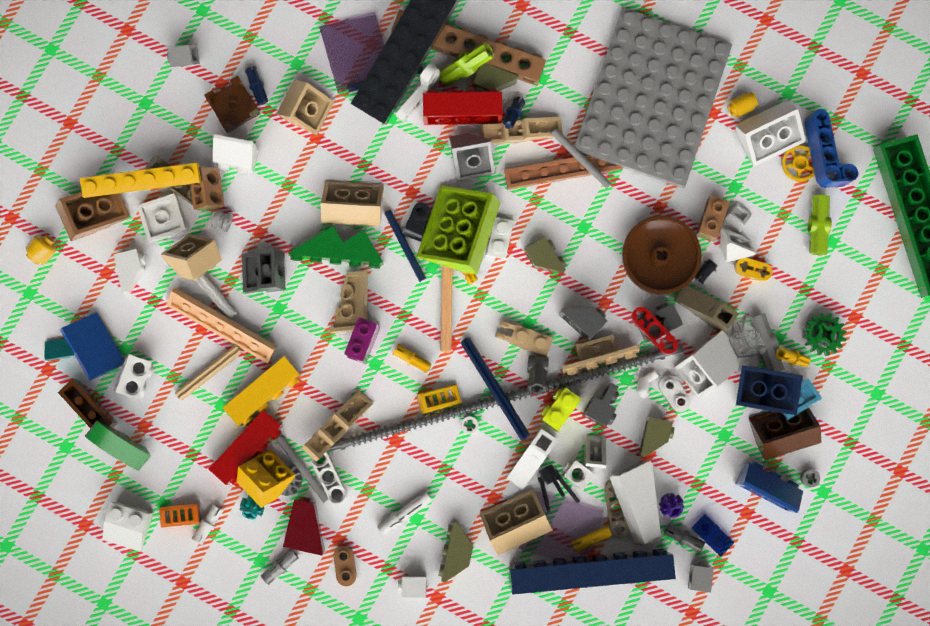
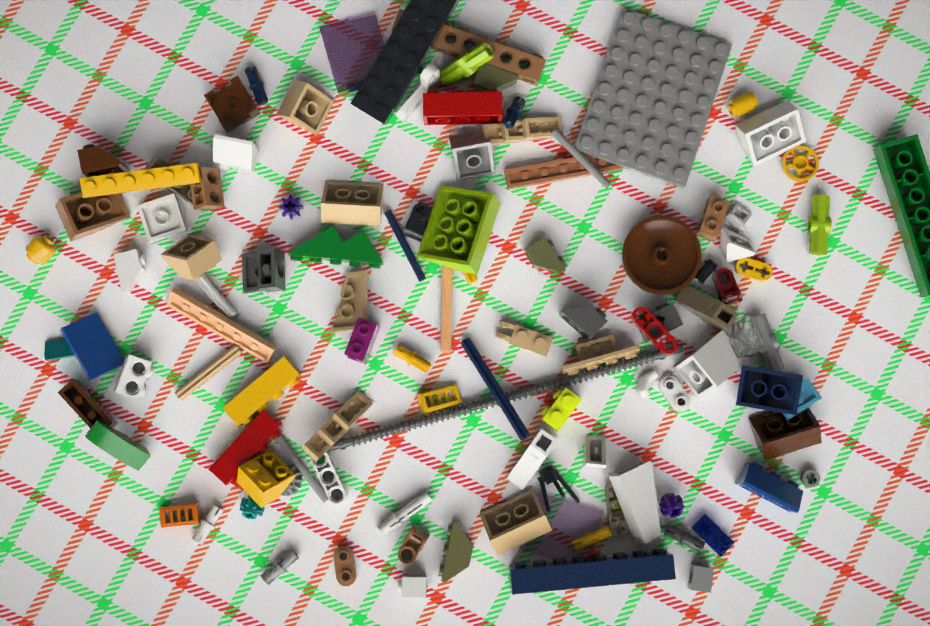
white slope [103,501,154,552] -> none
light grey brick [167,44,200,67] -> none
light grey wheel [211,209,233,232] -> none
dark red slope [283,496,325,556] -> none
white bush [461,416,479,434] -> none
white plate [487,217,514,260] -> none
dark grey piece [527,356,549,394] -> none
white brick [562,460,595,491] -> none
dark grey brick [582,383,619,427] -> none
olive slope [638,417,675,457] -> none
yellow axle [776,347,811,367] -> none
green gear [802,313,847,356] -> none
blue beam [805,109,859,188] -> none
none -> reddish brown slope [77,144,130,177]
none -> dark purple gear [278,194,304,220]
none -> medium nougat piece [398,525,430,564]
none -> dark red piece [712,268,743,305]

